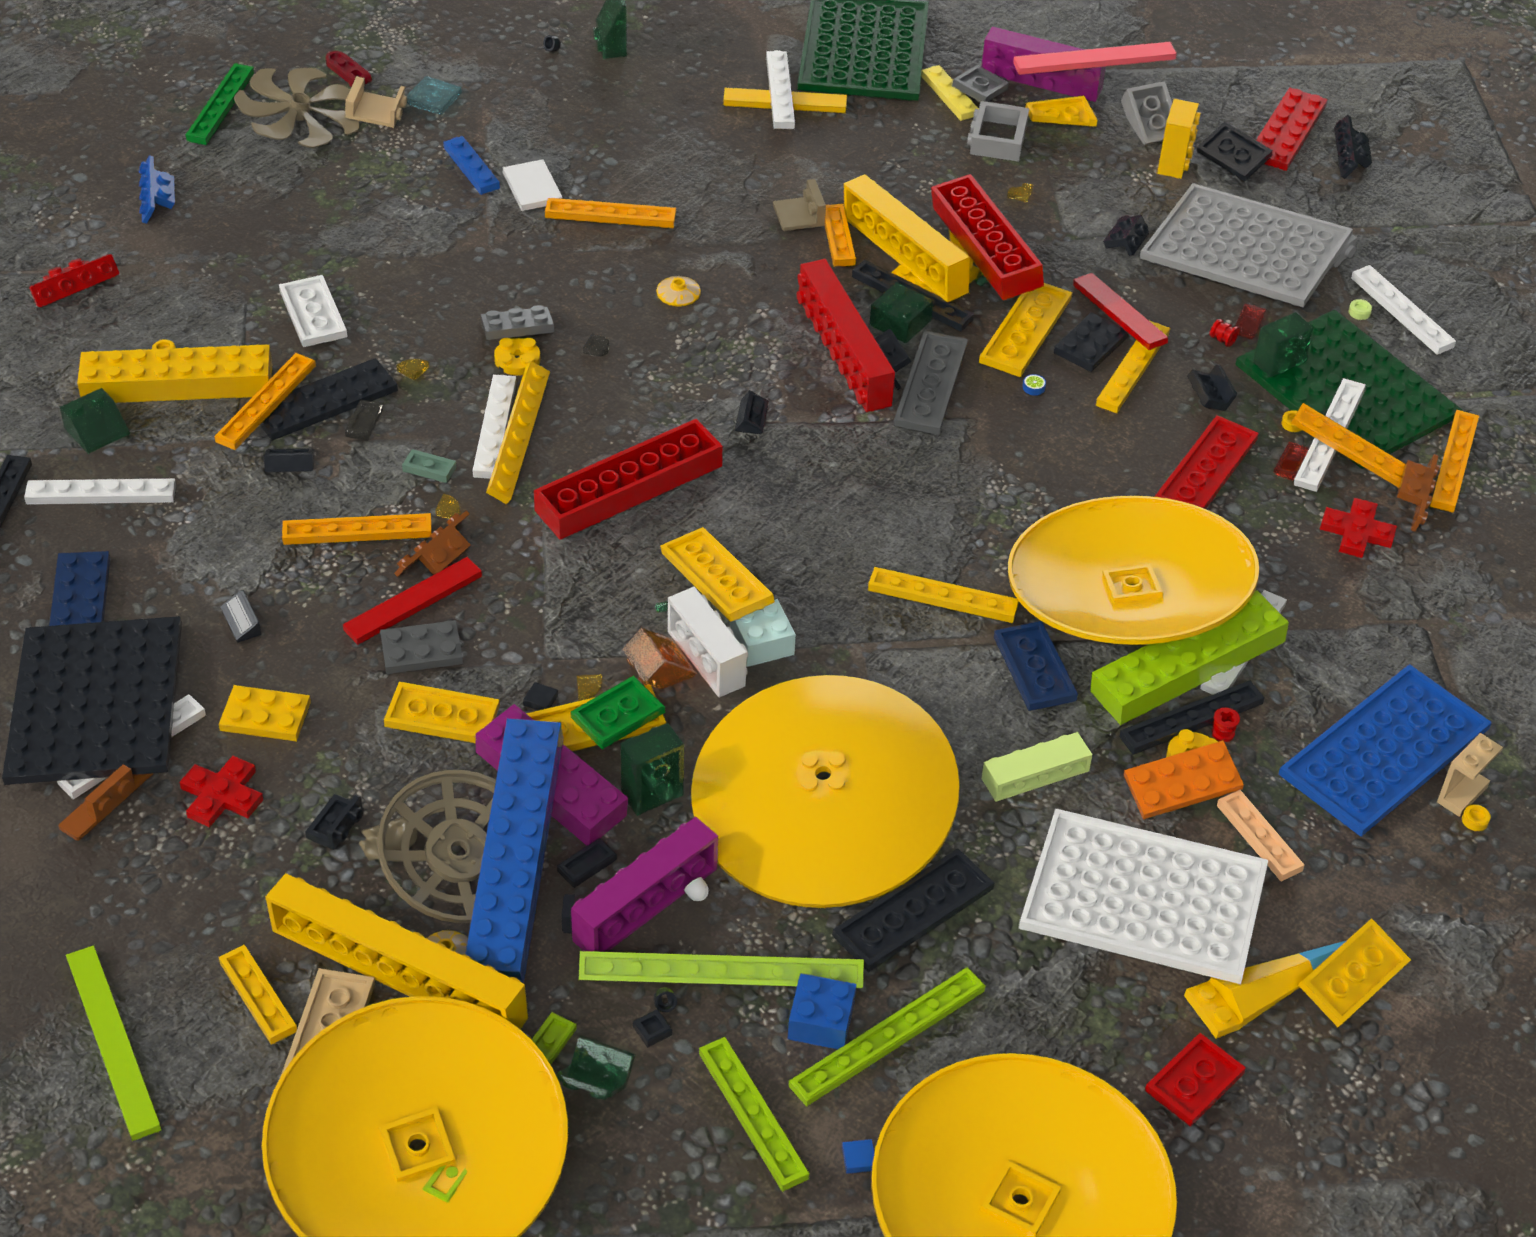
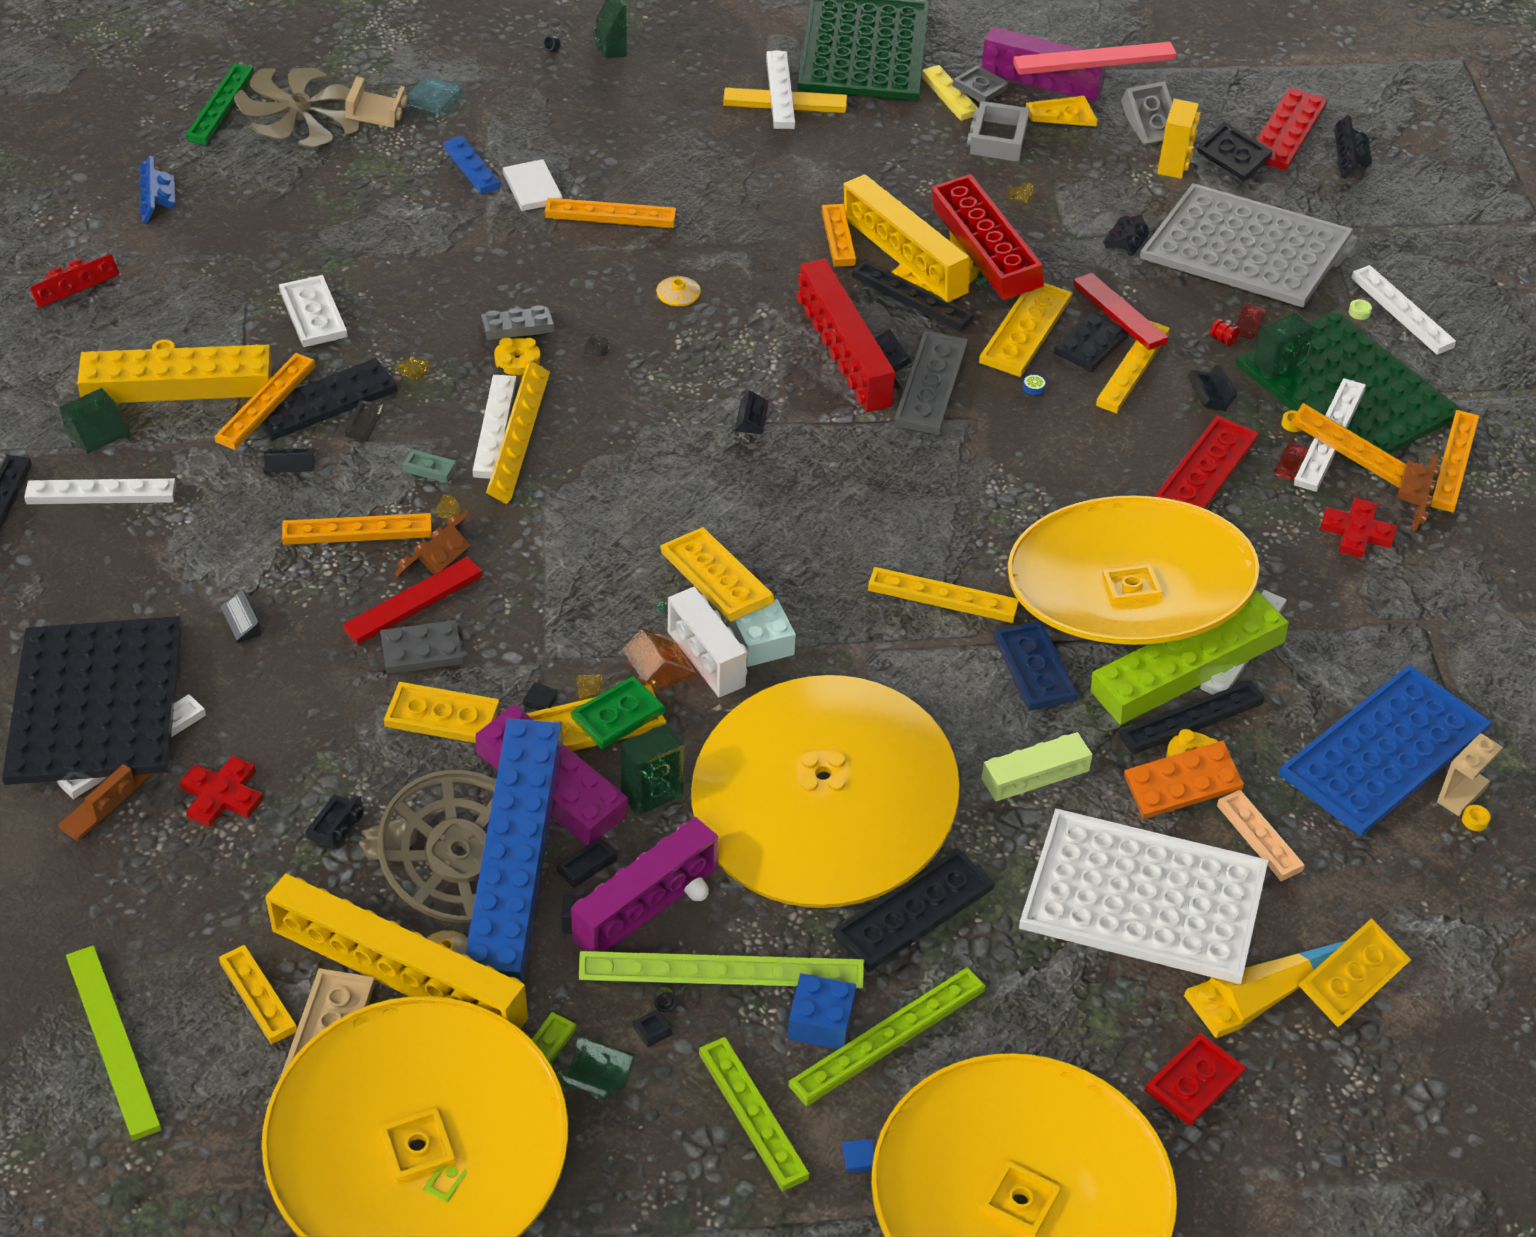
dark blue plate [49,551,110,626] -> none
yellow plate [219,685,311,742] -> none
dark red plate [325,51,372,88] -> none
red brick [534,418,723,540] -> none
dark tan bracket [773,179,826,231] -> none
clear green brick [869,282,933,344] -> none
red bush [1212,707,1240,742] -> none

